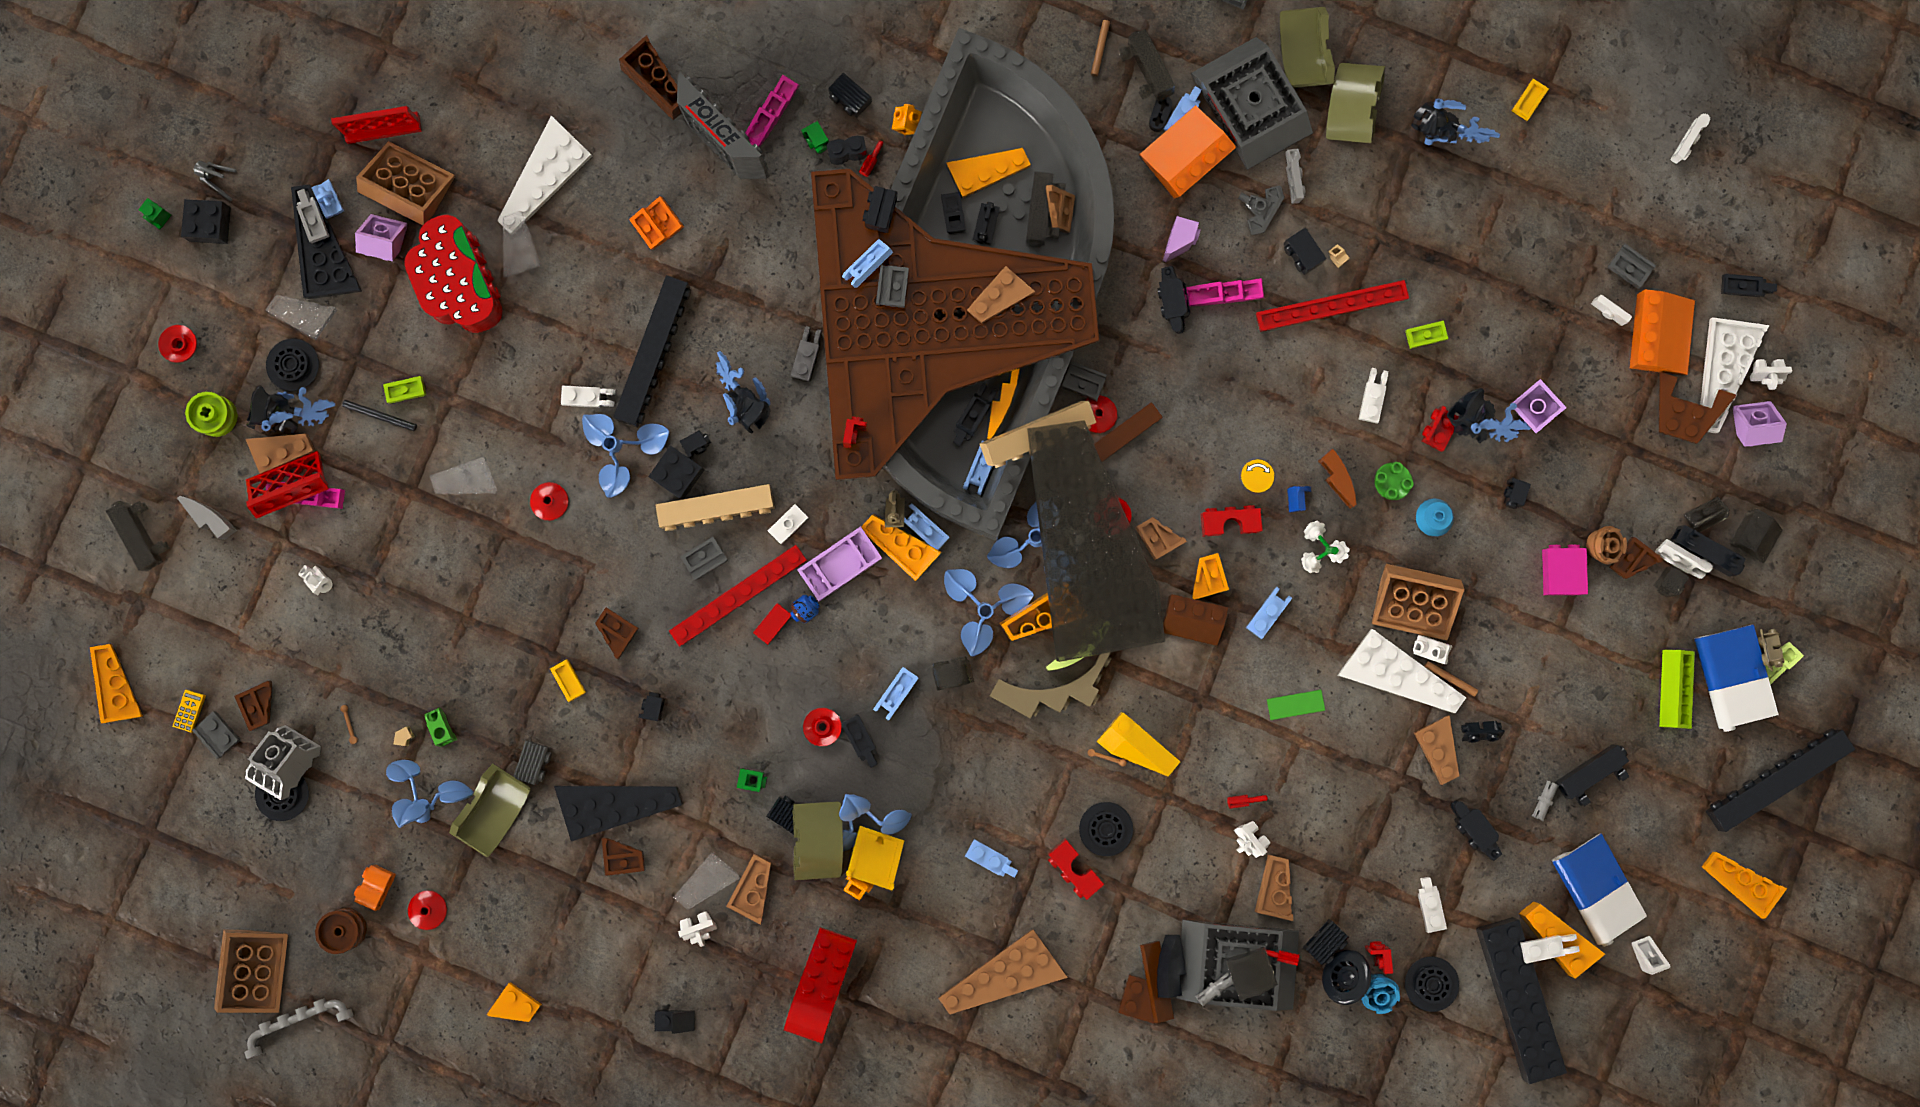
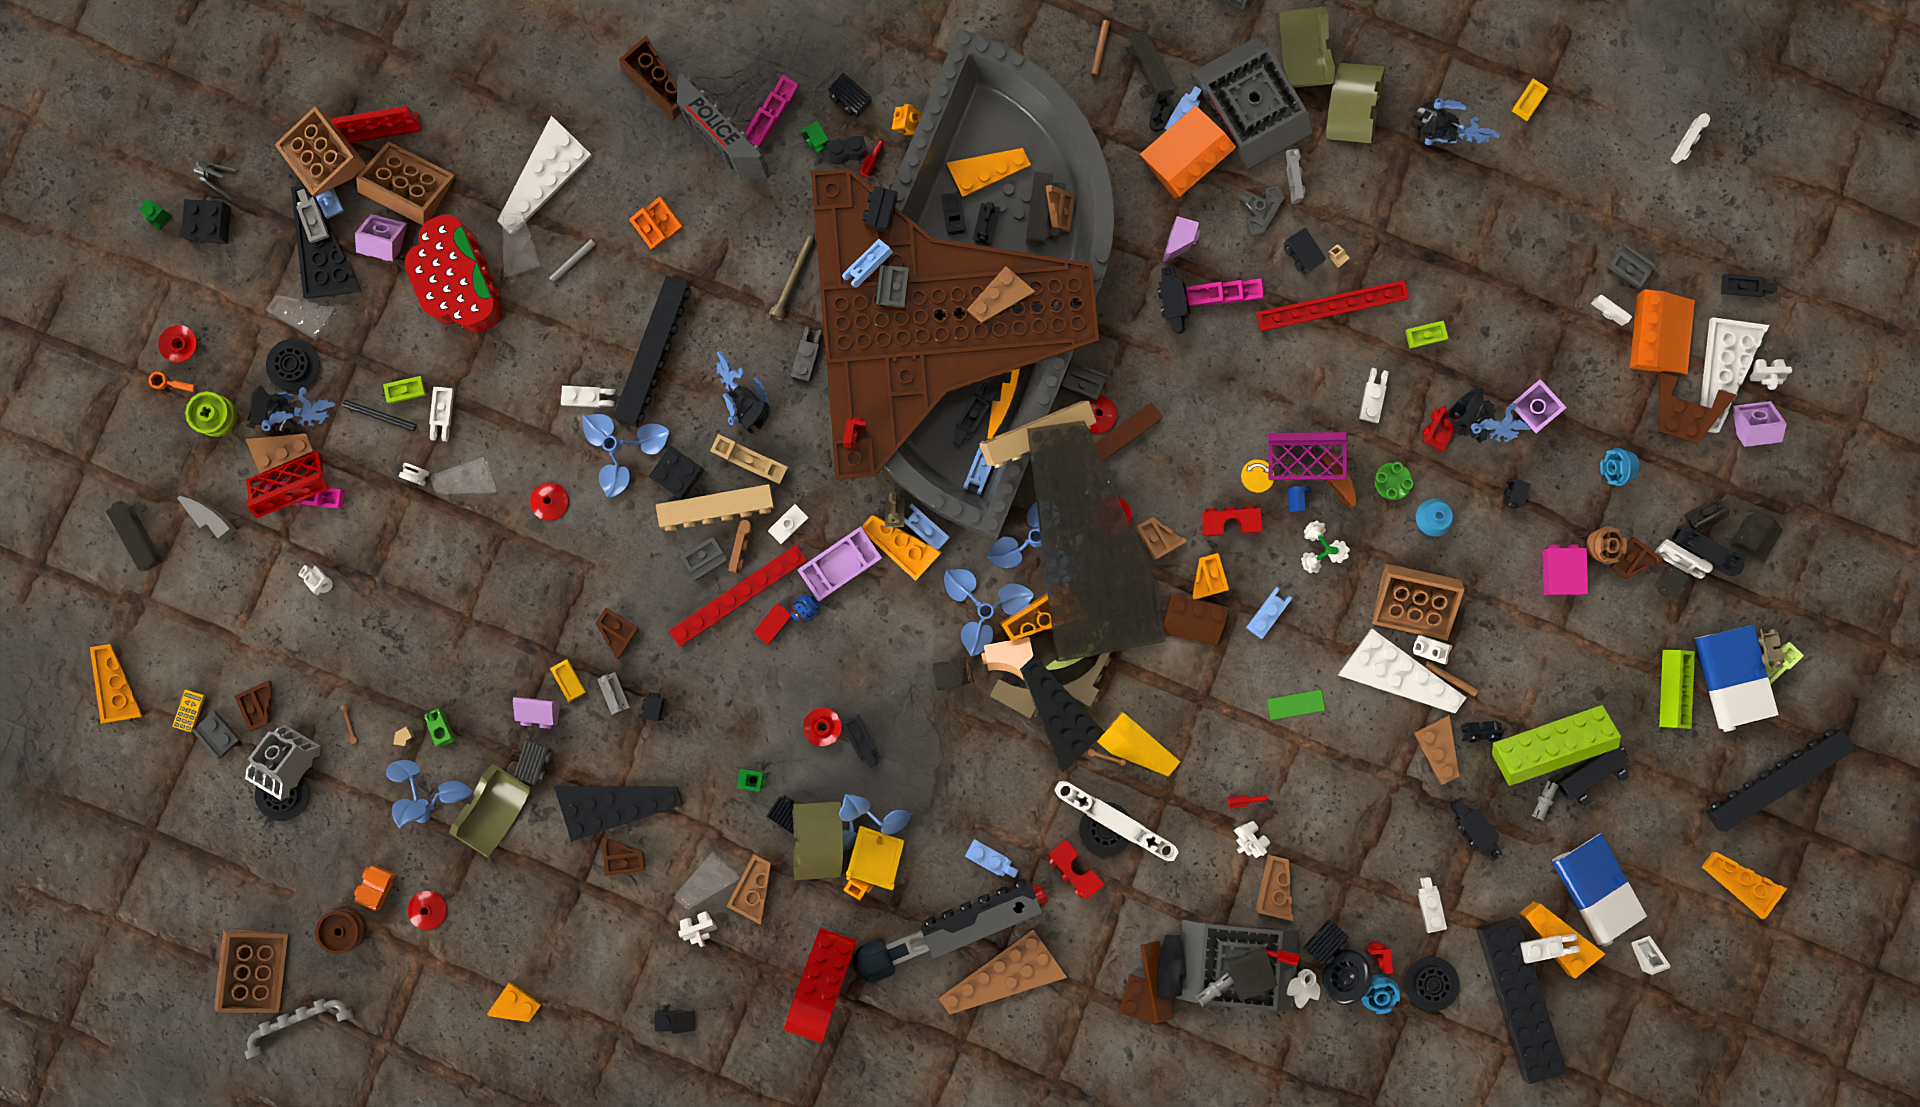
black brick [680,430,712,460] -> none
light blue hinge [873,667,918,720] -> none
none -> orange piece [148,372,196,392]
none -> medium nougat slope [275,106,367,197]
none -> white wheel [398,462,430,486]
none -> white hinge [429,387,454,442]
none -> lavender slope [513,697,560,729]
none -> light grey bar [549,239,596,283]
none -> light grey hinge [597,672,630,715]
none -> tan slope [710,434,788,484]
none -> medium nougat hinge [728,520,752,574]
none -> dark tan piece [769,235,814,321]
none -> piece [853,878,1048,982]
none -> light nougat arch [981,637,1033,680]
none -> black wing [1020,656,1104,772]
none -> white piece [1054,781,1179,861]
none -> magenta fence [1268,432,1347,480]
none -> white plate [1287,969,1320,1008]
none -> lime brick [1492,705,1621,786]
none -> dark azure cone [1600,448,1640,486]

